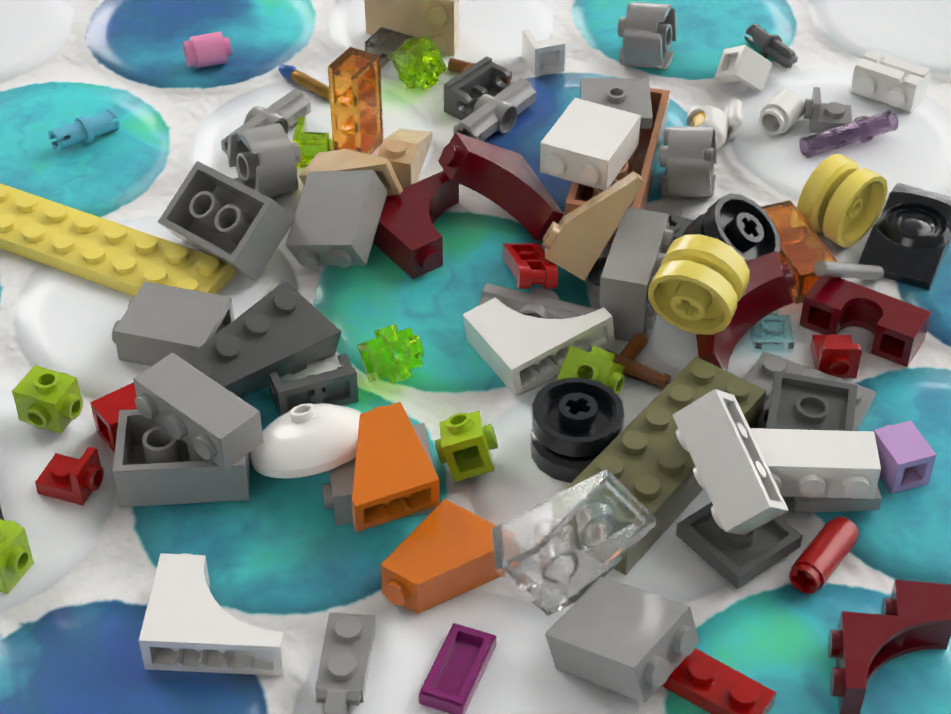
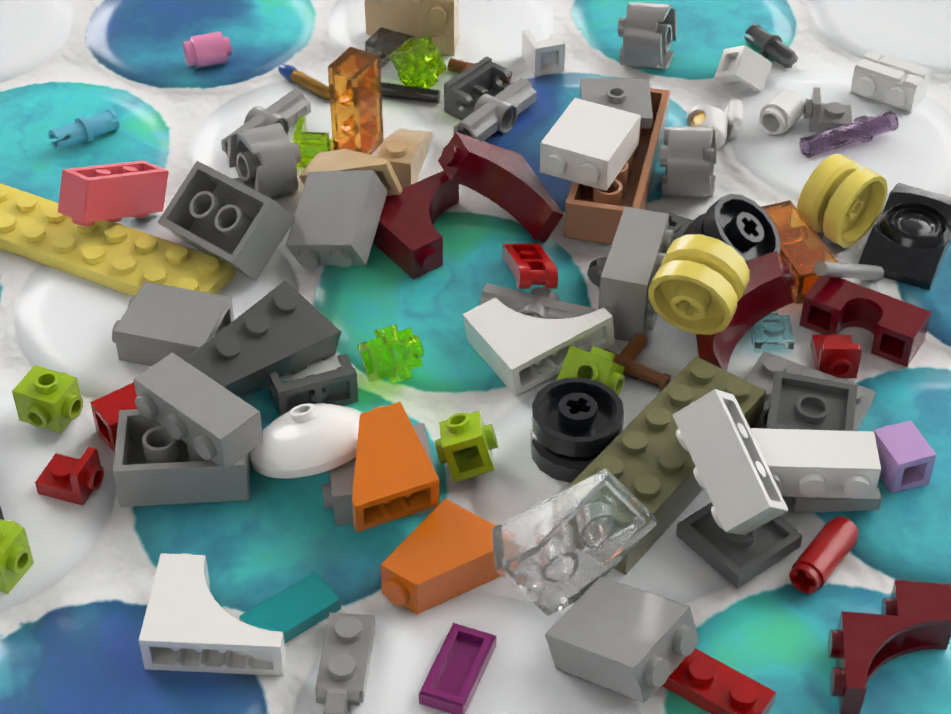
tan slope [542,171,645,281] -> none
none -> coral brick [57,160,169,226]
none -> teal tile [239,572,341,644]
none -> black bar [343,77,440,103]

